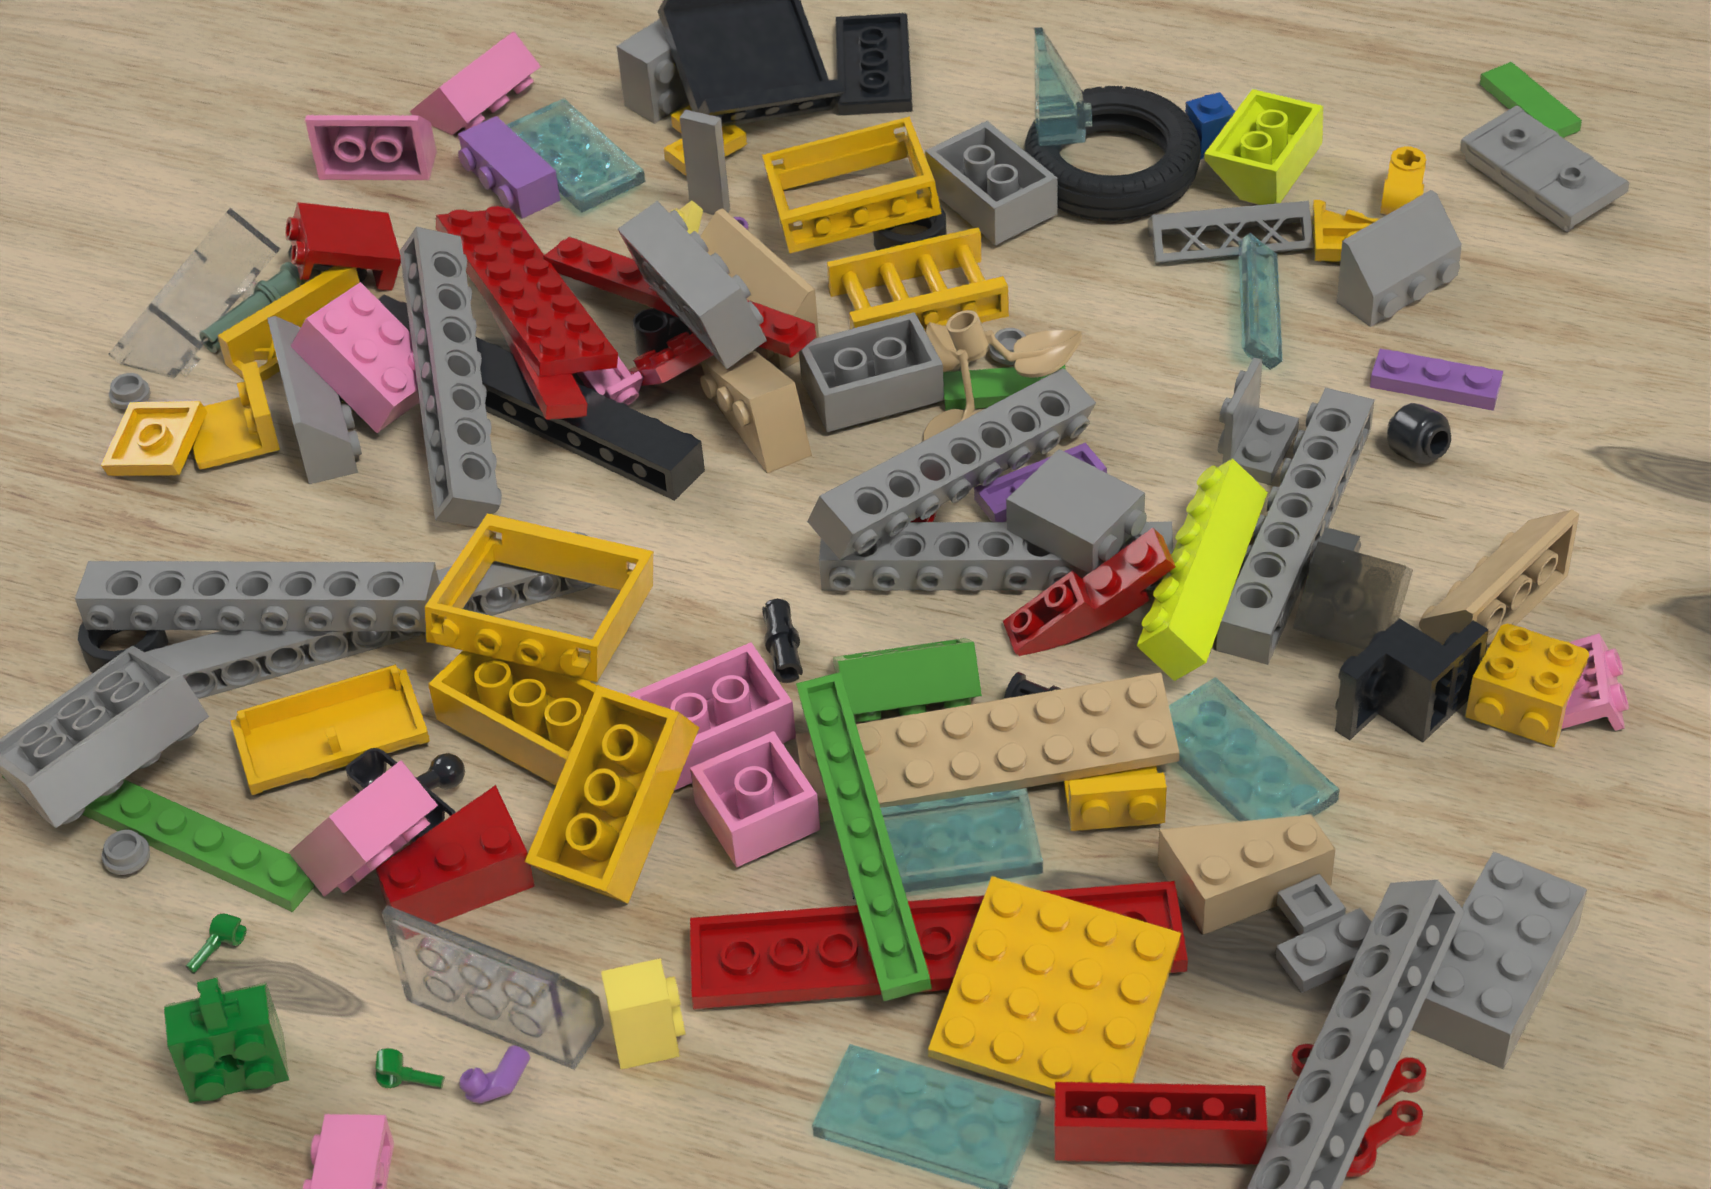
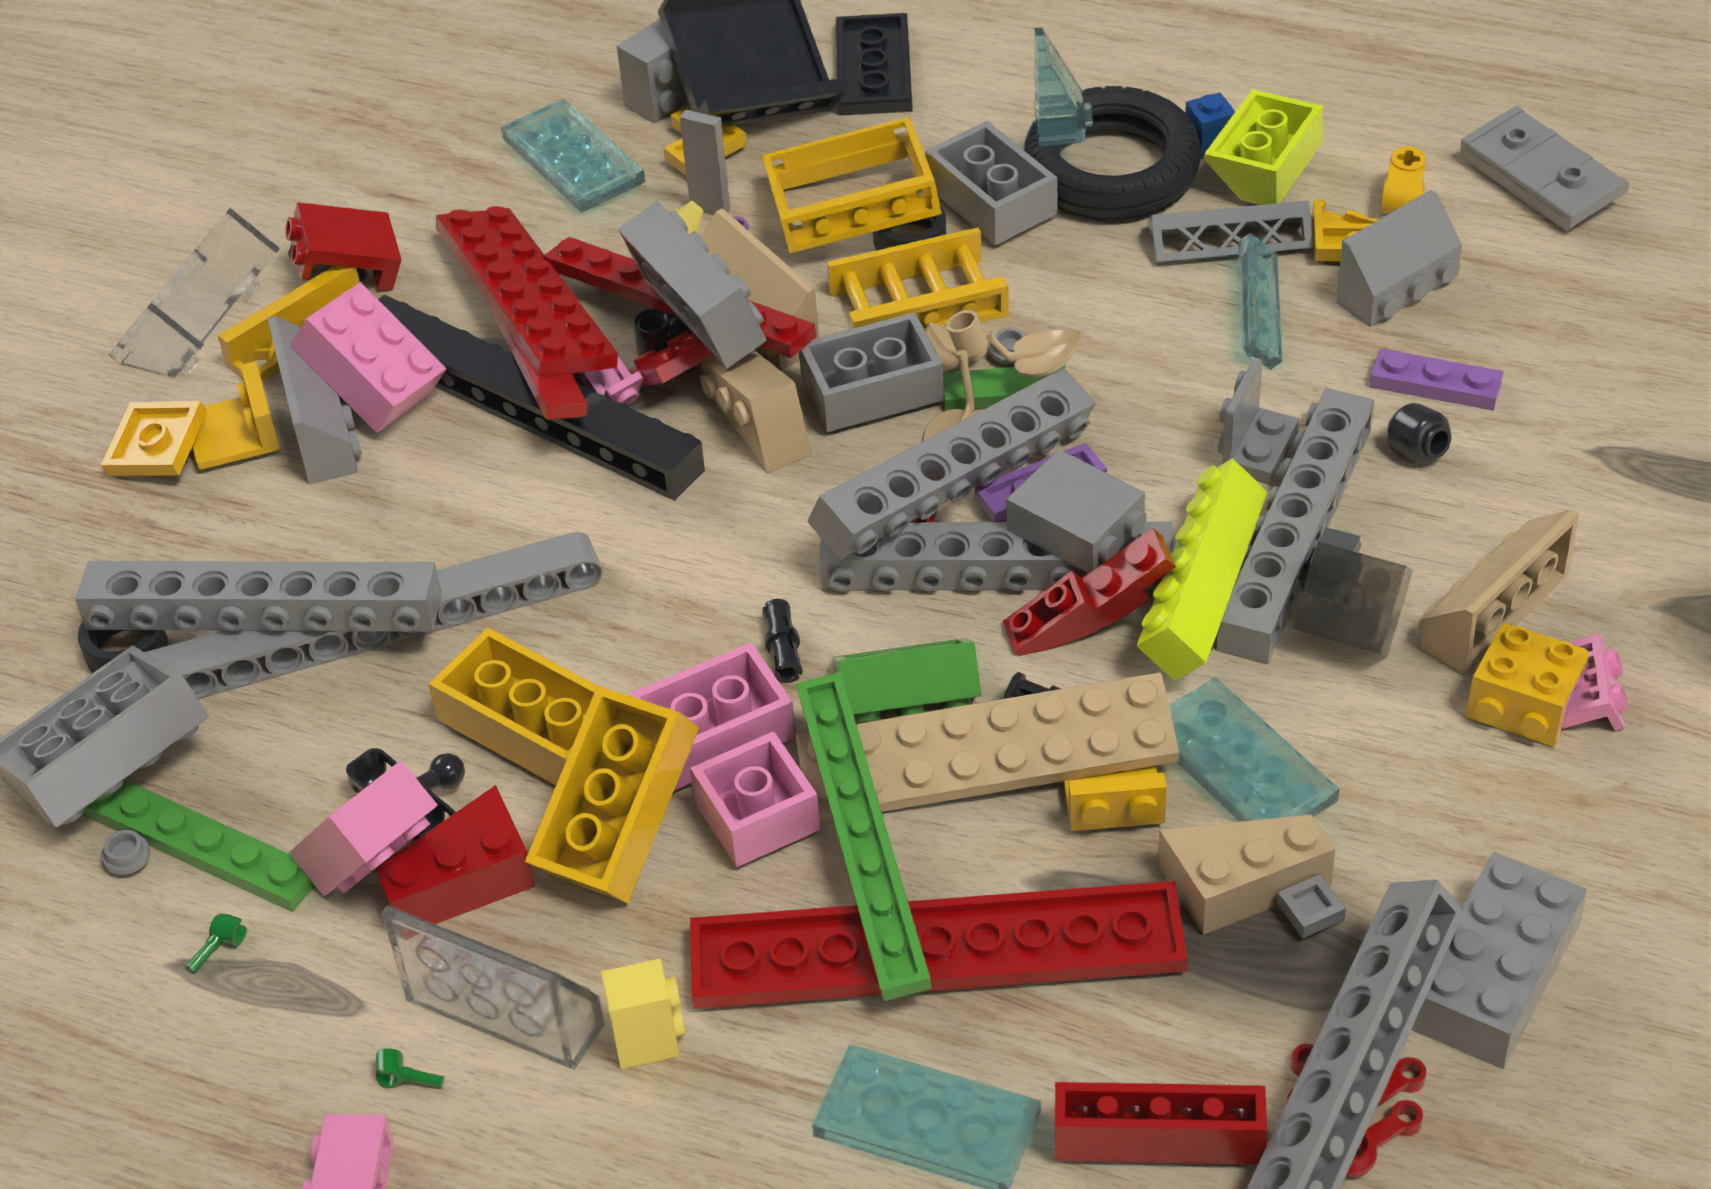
light grey plate [109,373,151,409] -> none
green hinge [164,978,289,1103] -> none
sand green pin [199,262,307,353] -> none
yellow container [230,664,430,795] -> none
bright pink slope [305,115,437,180] -> none
light grey brick [400,227,502,527] -> none
bright pink slope [409,31,541,135] -> none
yellow window [425,513,654,682] -> none
medium lavender brick [458,116,560,219] -> none
medium lavender arm [459,1045,530,1103] -> none
clear light blue plate [850,788,1043,900] -> none
yellow plate [928,876,1181,1097] -> none
light grey plate [1276,908,1372,993] -> none
black bracket [1335,618,1489,742] -> none
bright green tile [1480,62,1582,138] -> none

